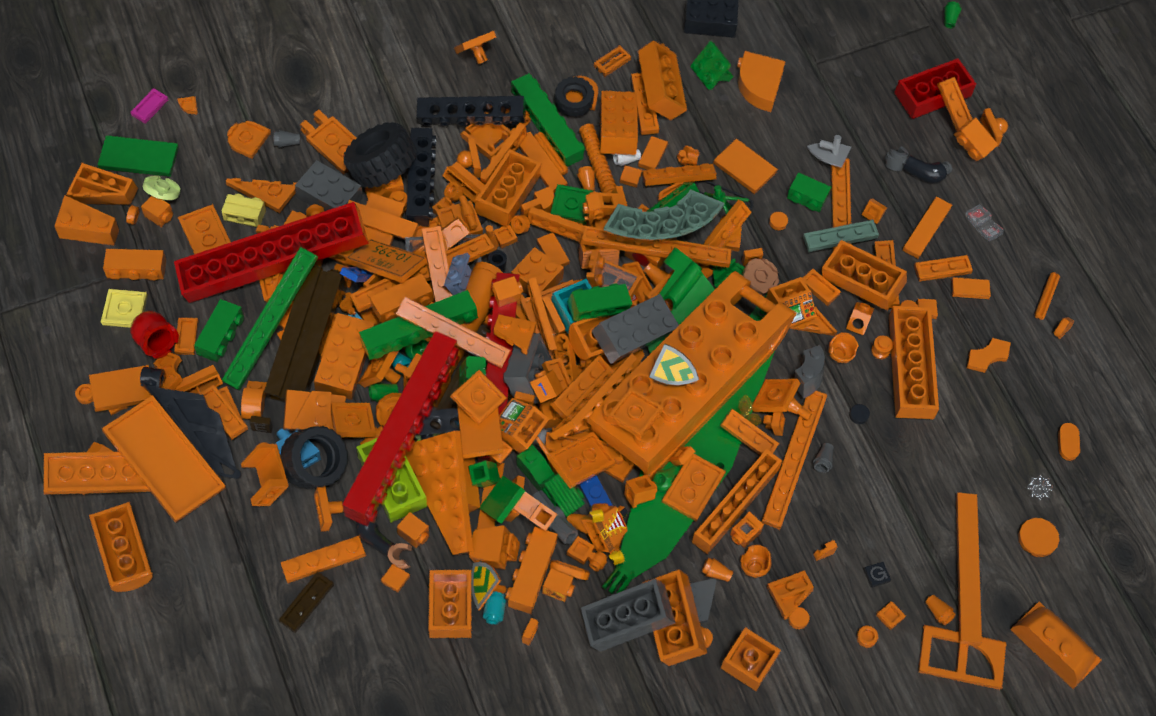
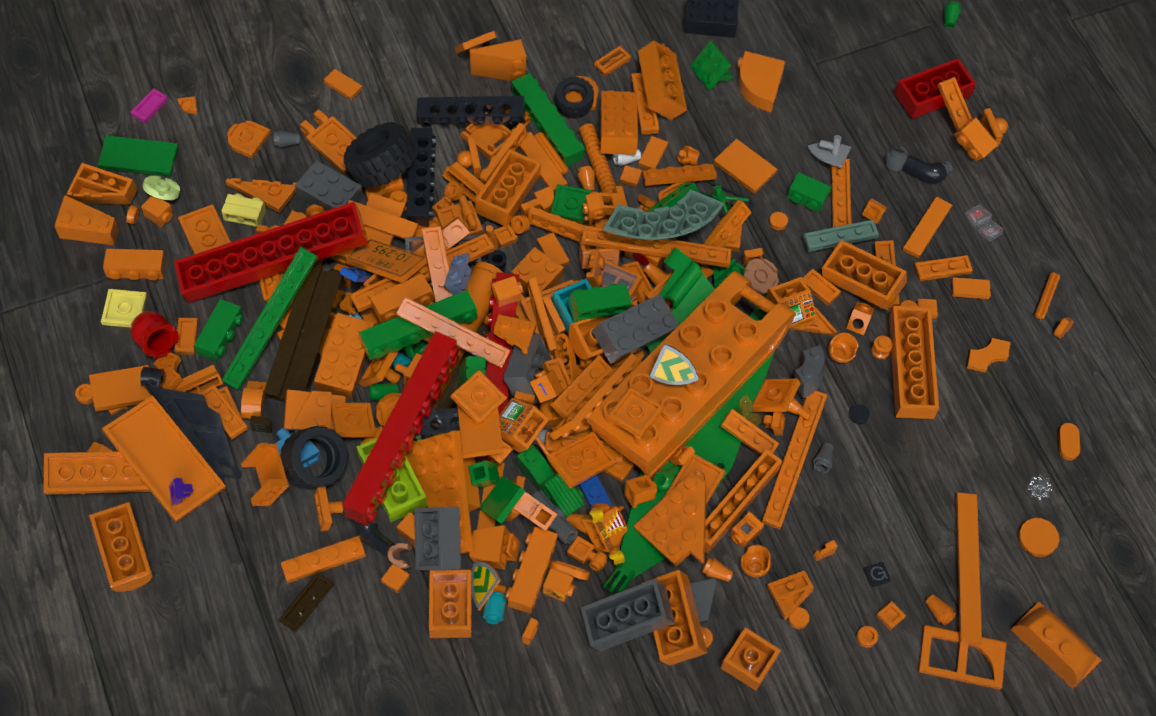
none -> dark purple tile [169,478,193,505]
none -> orange tile [324,69,363,101]
none -> dark grey brick [414,507,461,570]
none -> orange slope [470,39,526,81]
none -> orange wing [634,472,707,567]
none -> orange tile [637,194,657,208]

